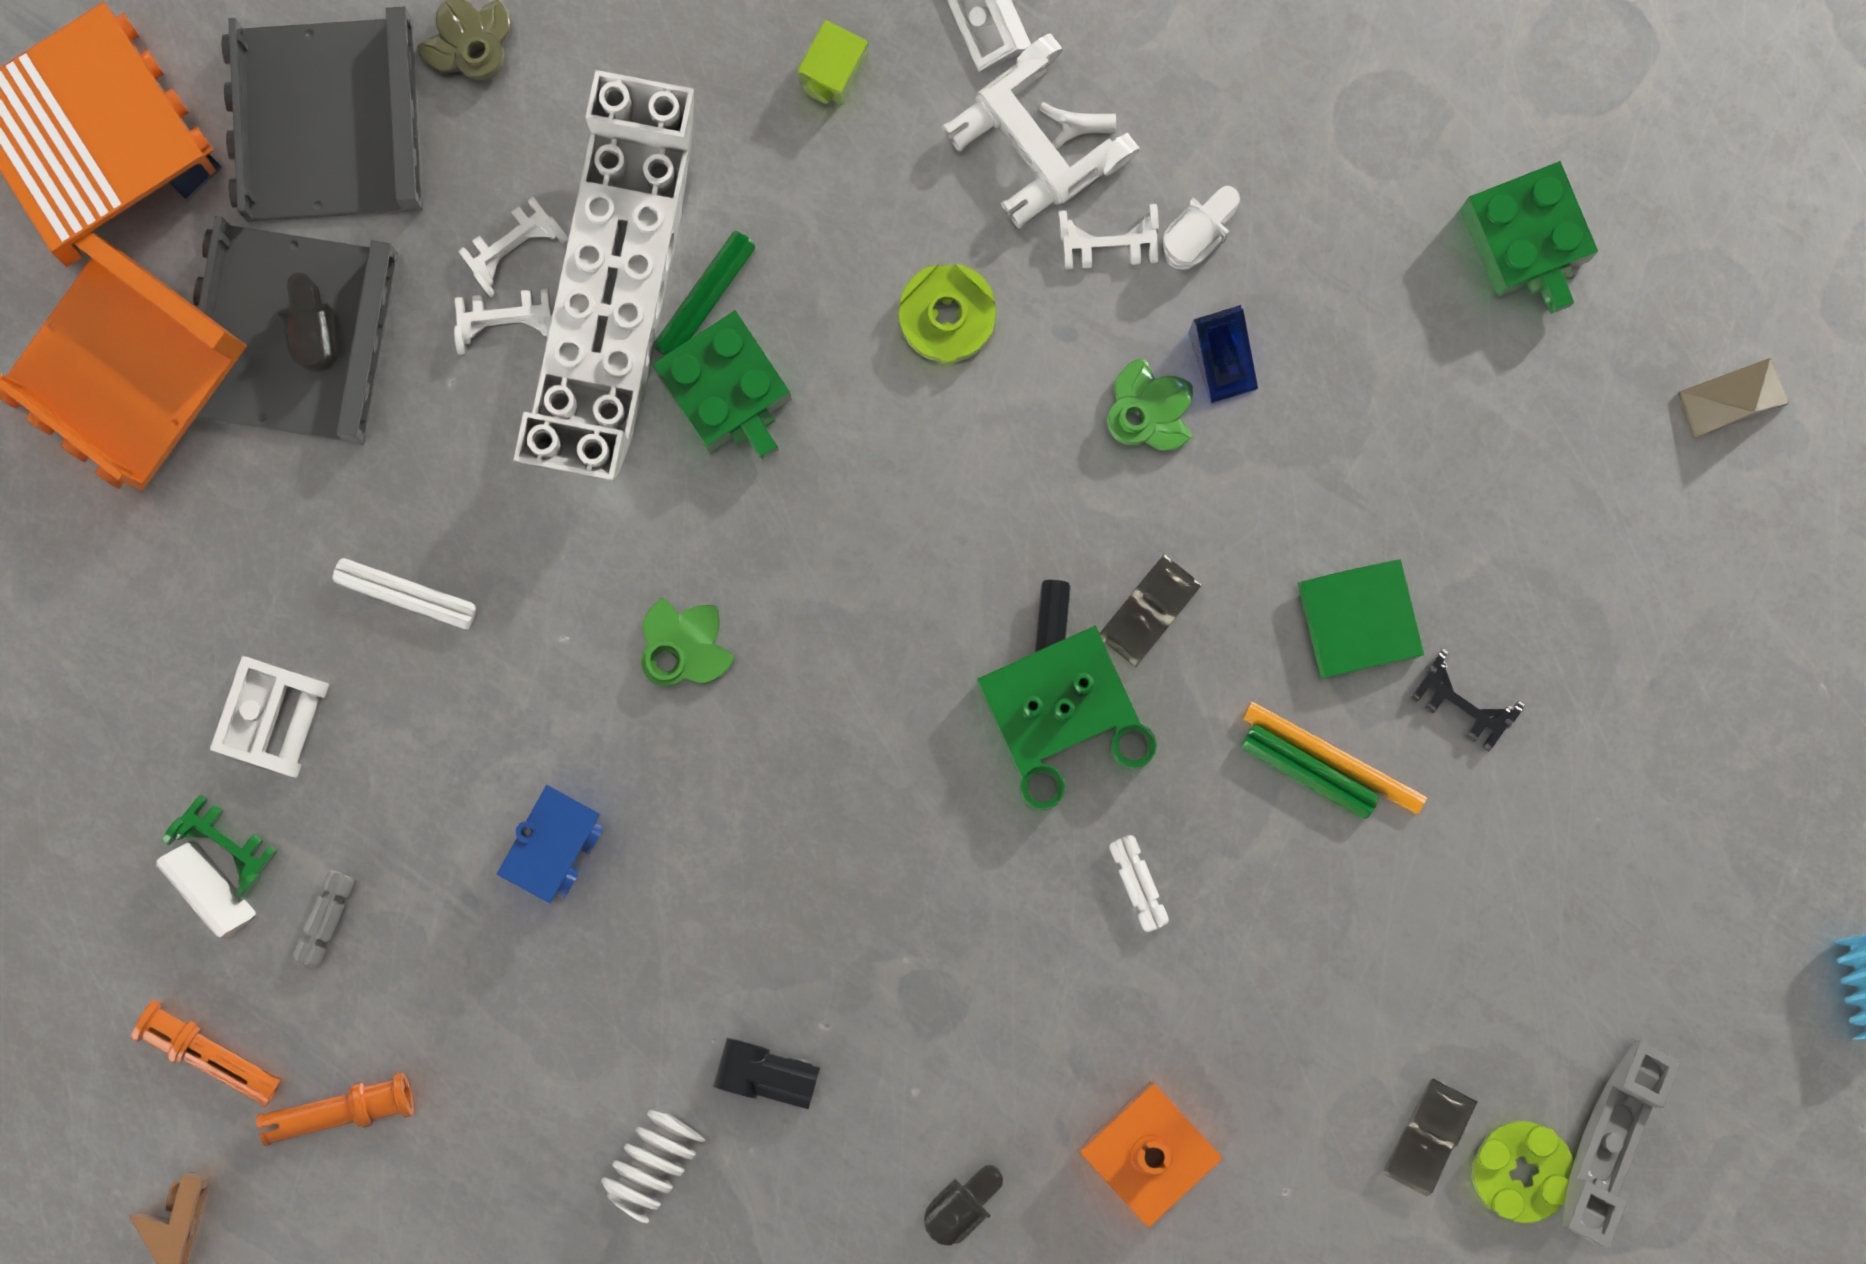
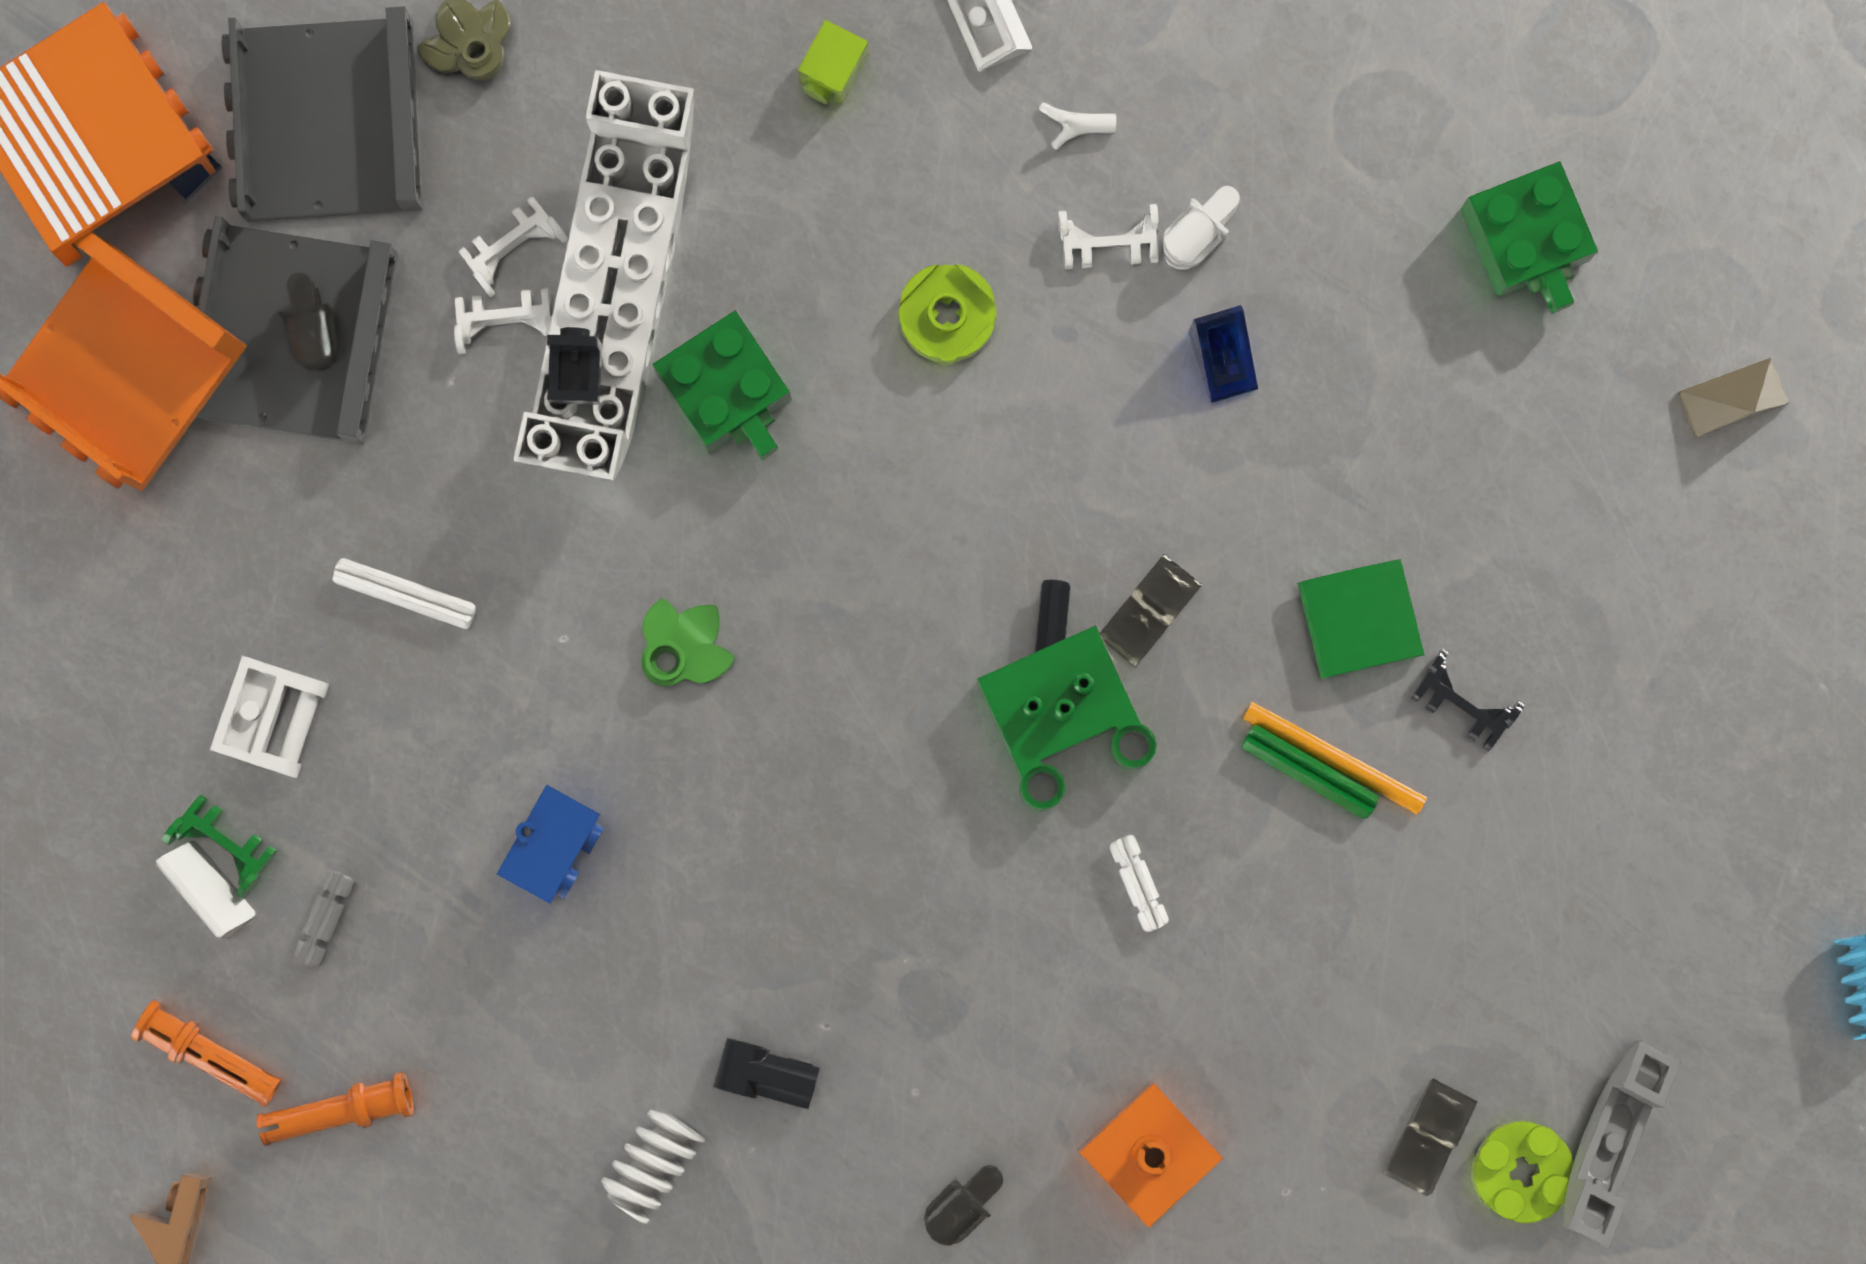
green axle [654,231,755,356] -> none
white connector [942,33,1140,229] -> none
bright green plate [1107,358,1193,451] -> none
none -> black bracket [547,327,602,405]

